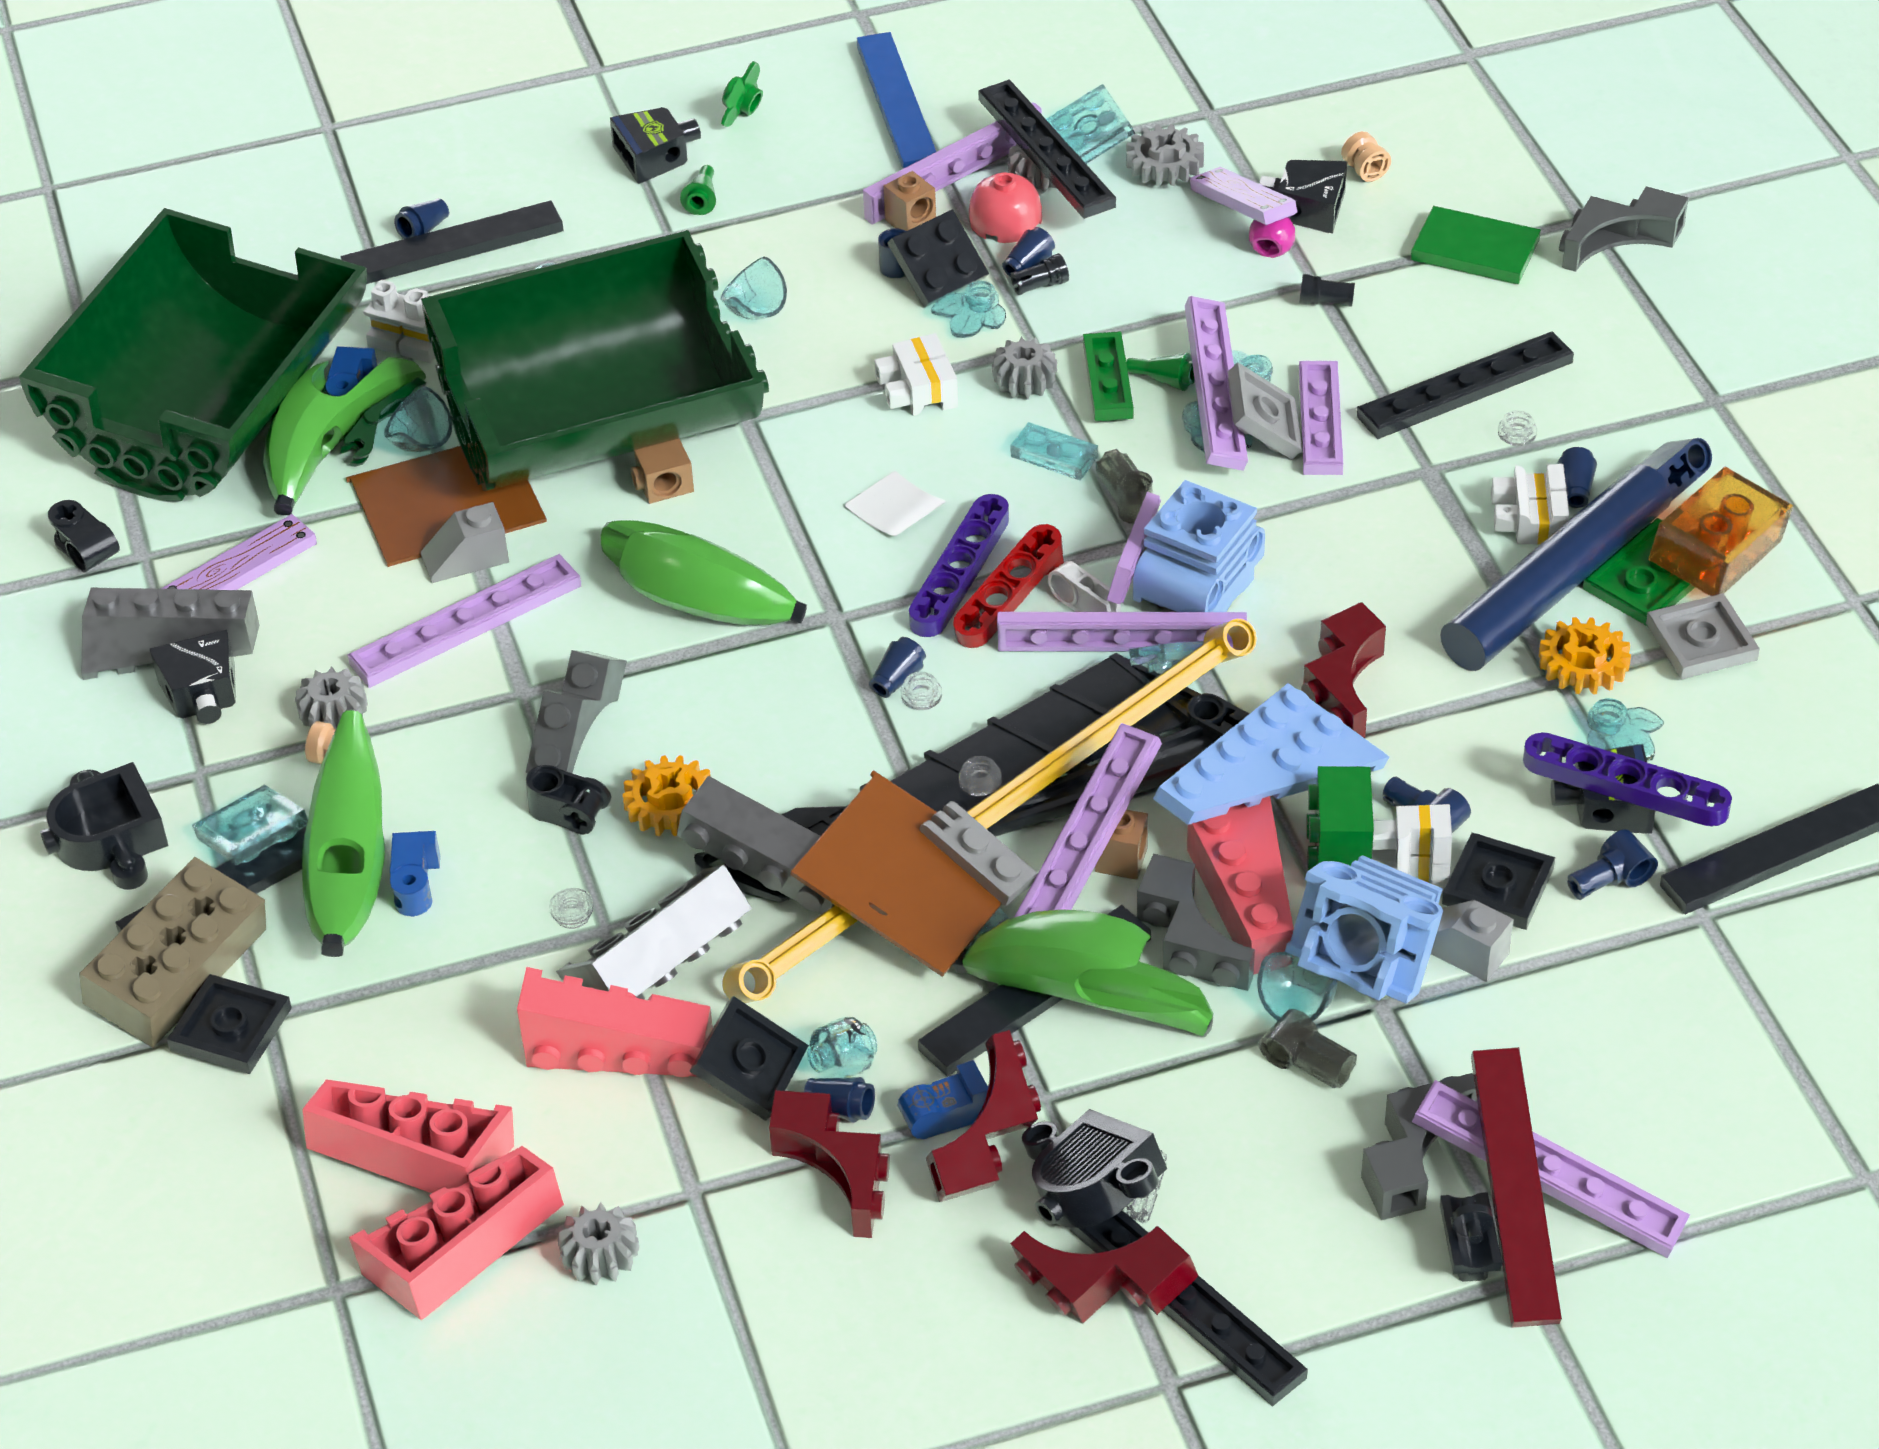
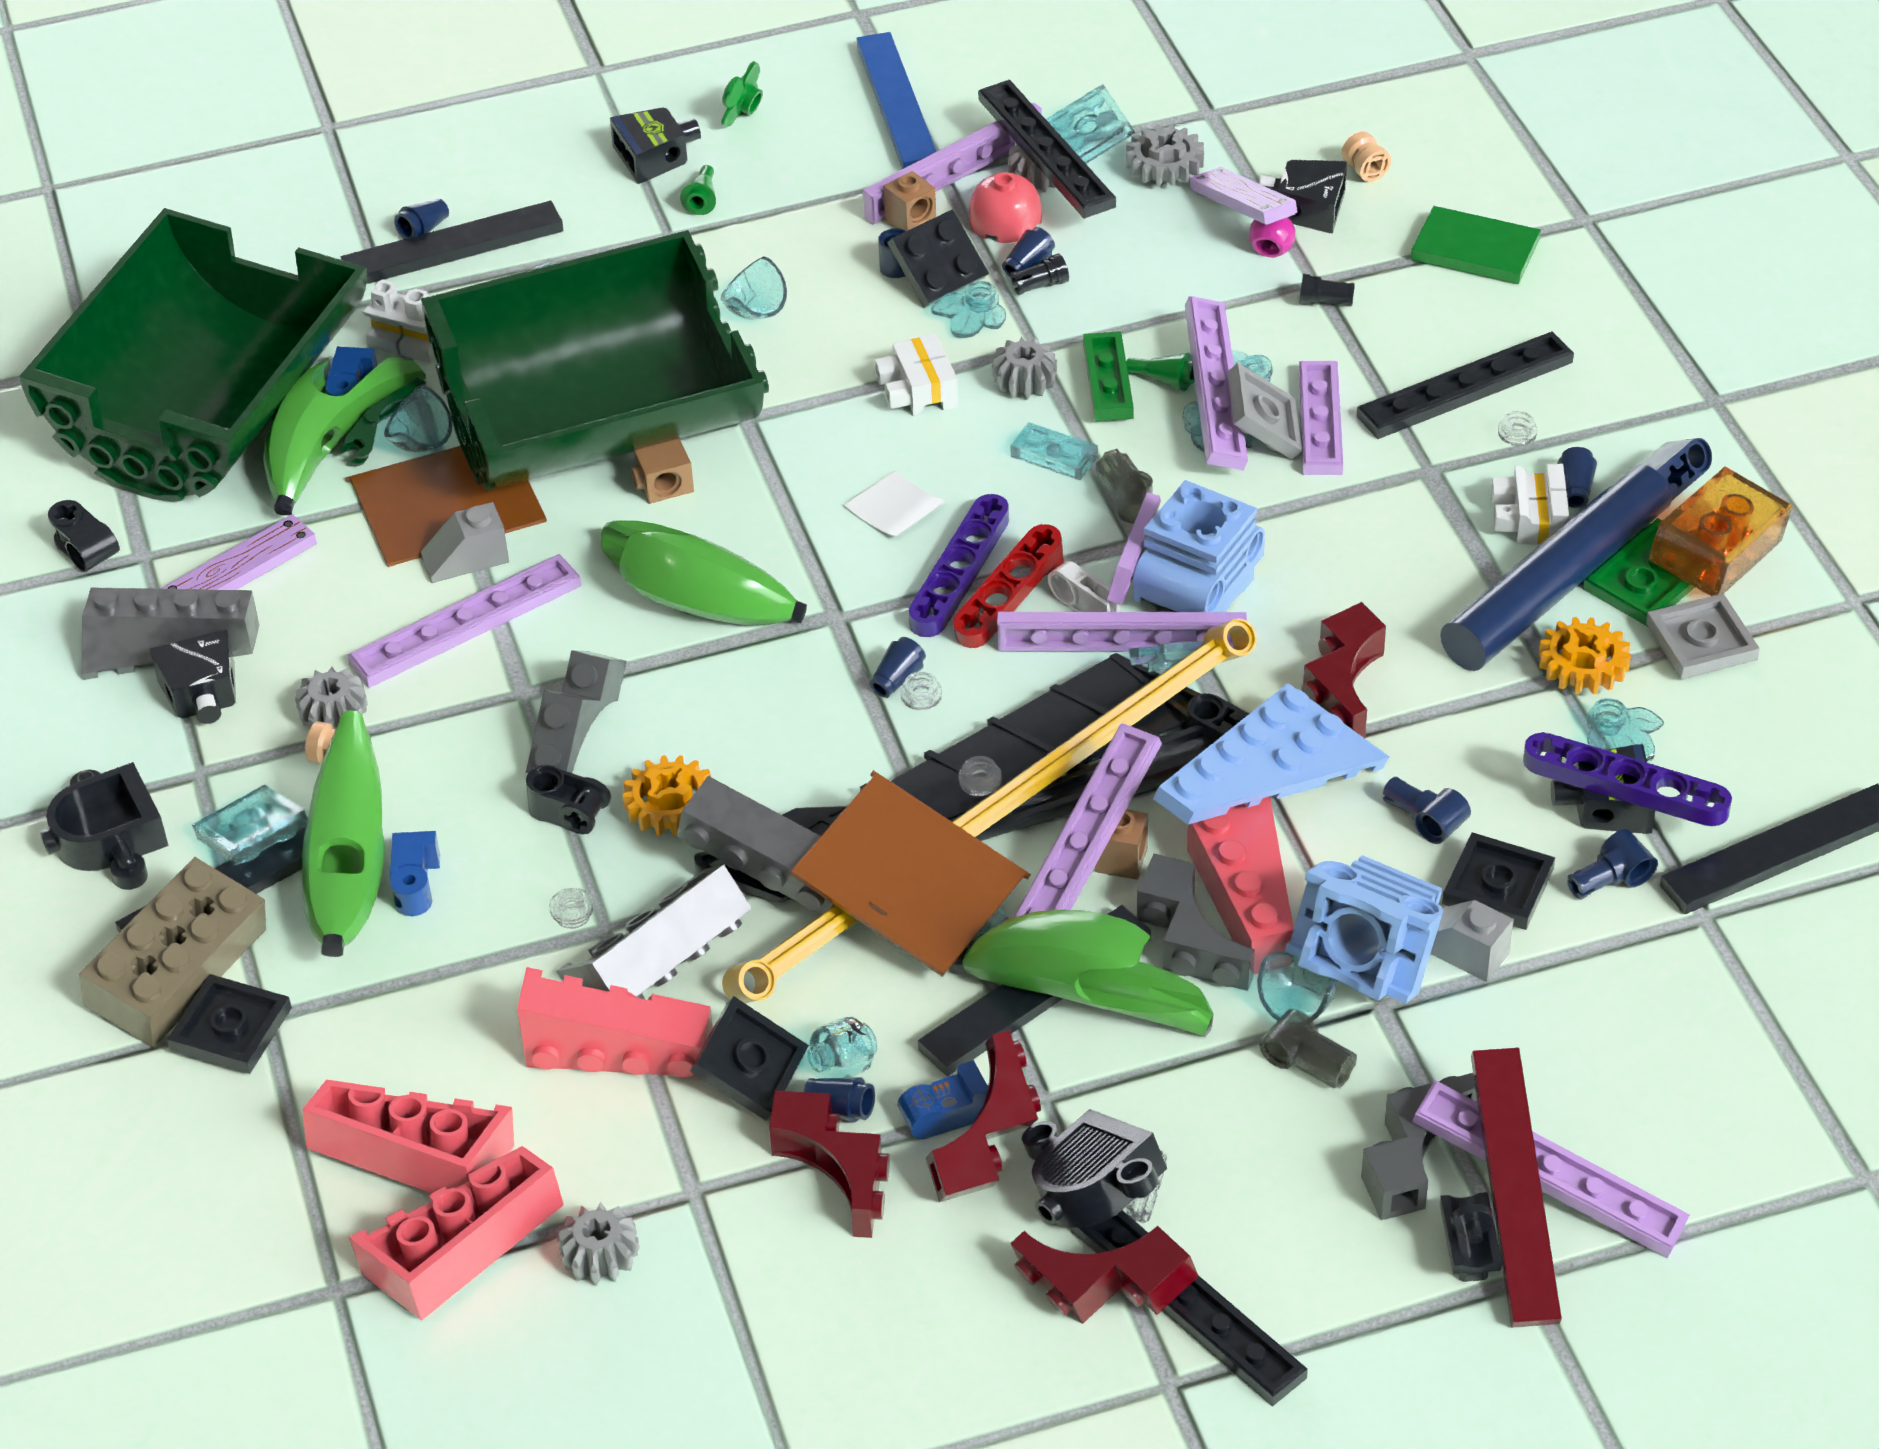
light grey hinge [920,801,1037,907] -> none
green brick [1306,766,1374,871] -> none
white hips [1372,804,1452,893] -> none
dark grey arch [1559,186,1689,272] -> none

